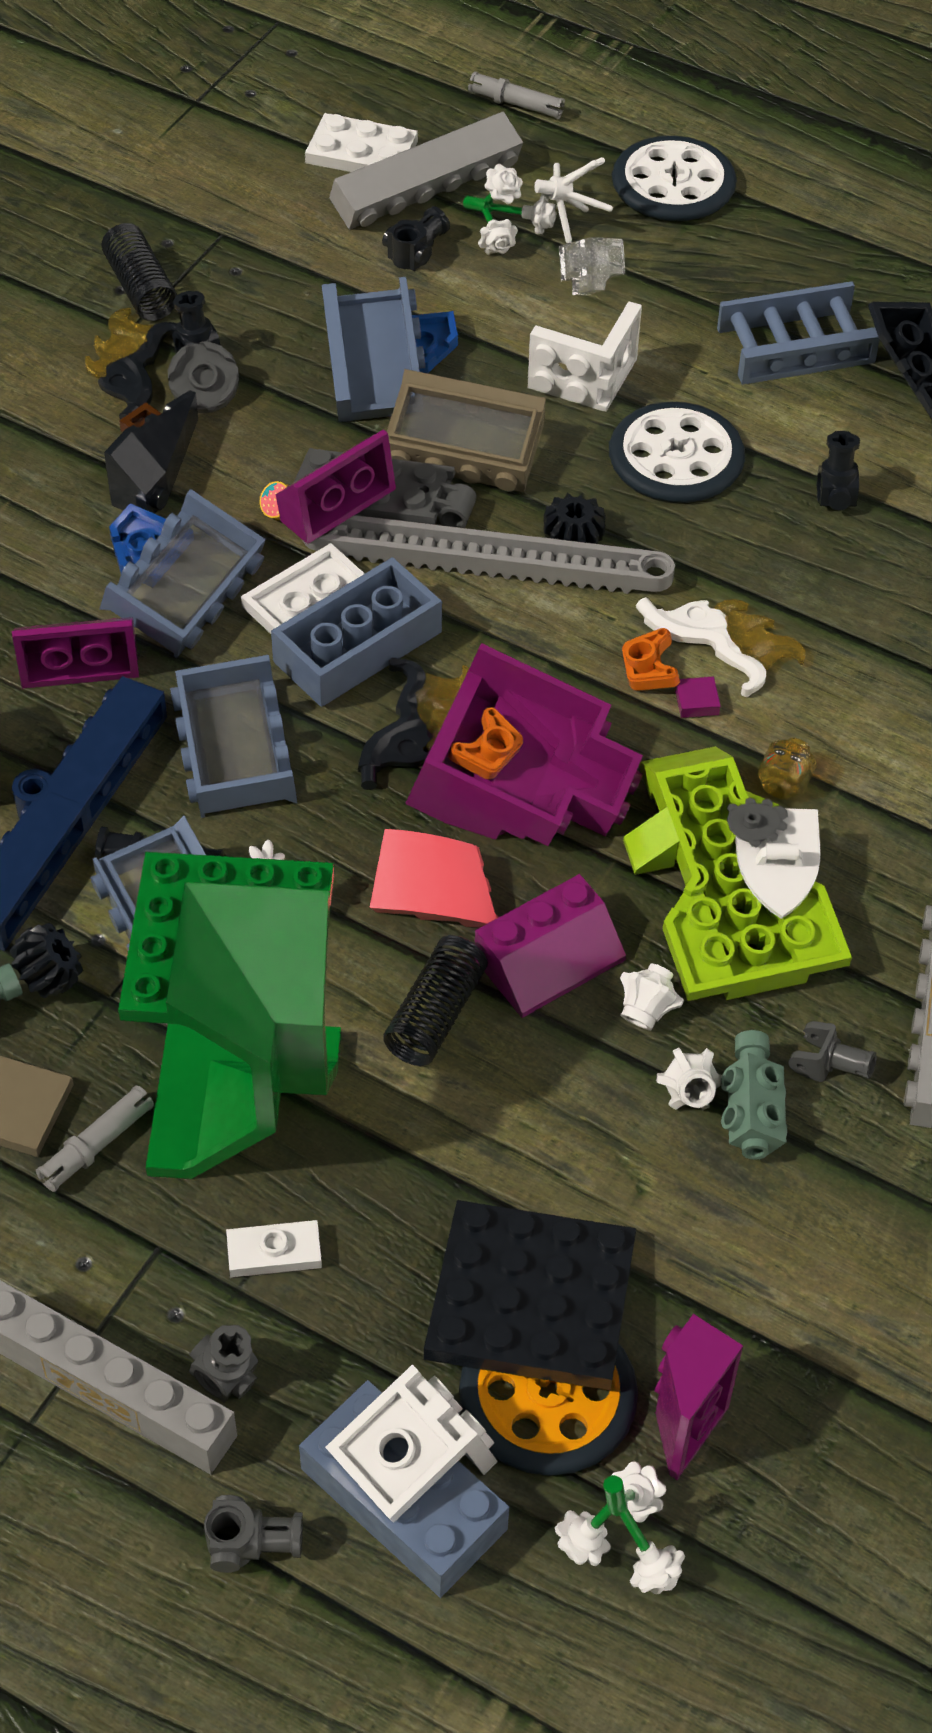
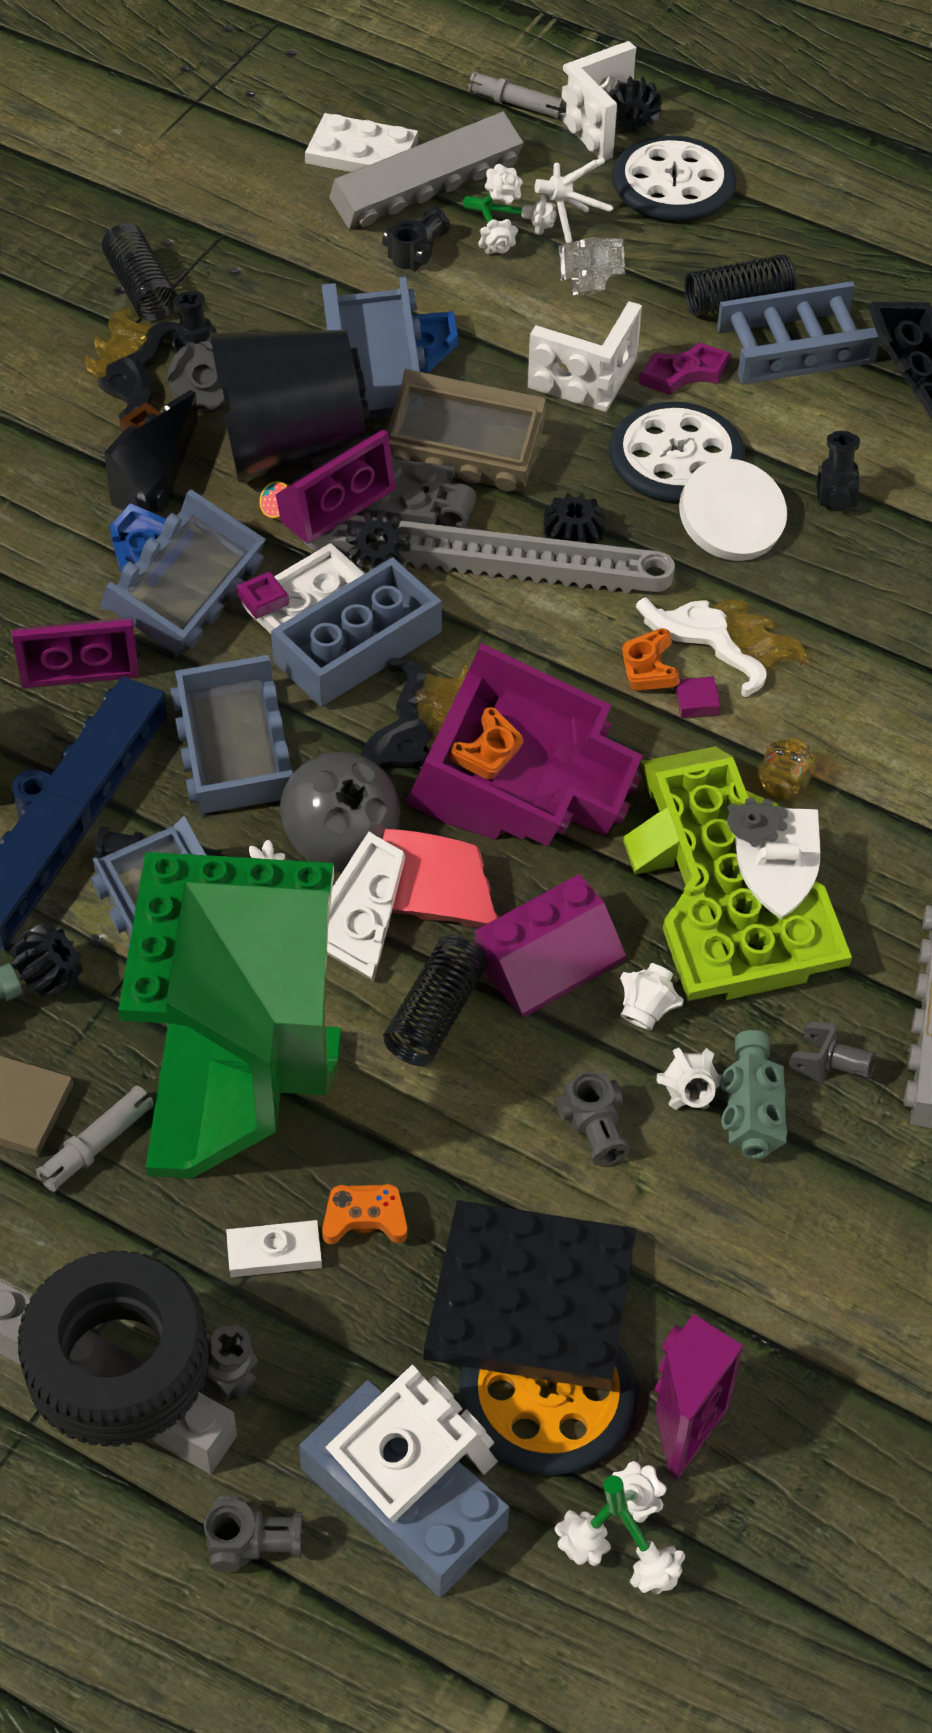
none -> black tyre [17,1250,209,1447]
none -> black cone [210,329,371,483]
none -> magenta tile [236,571,289,619]
none -> dark grey piece [280,752,401,871]
none -> orange piece [322,1184,407,1244]
none -> white wing [327,832,406,982]
none -> black gear [346,510,411,571]
none -> dark grey connector [556,1072,630,1167]
none -> white bracket [560,41,636,161]
none -> black gear [608,76,662,133]
none -> magenta tile [639,342,732,395]
none -> white piece [679,459,787,561]
none -> black piece [684,254,796,317]

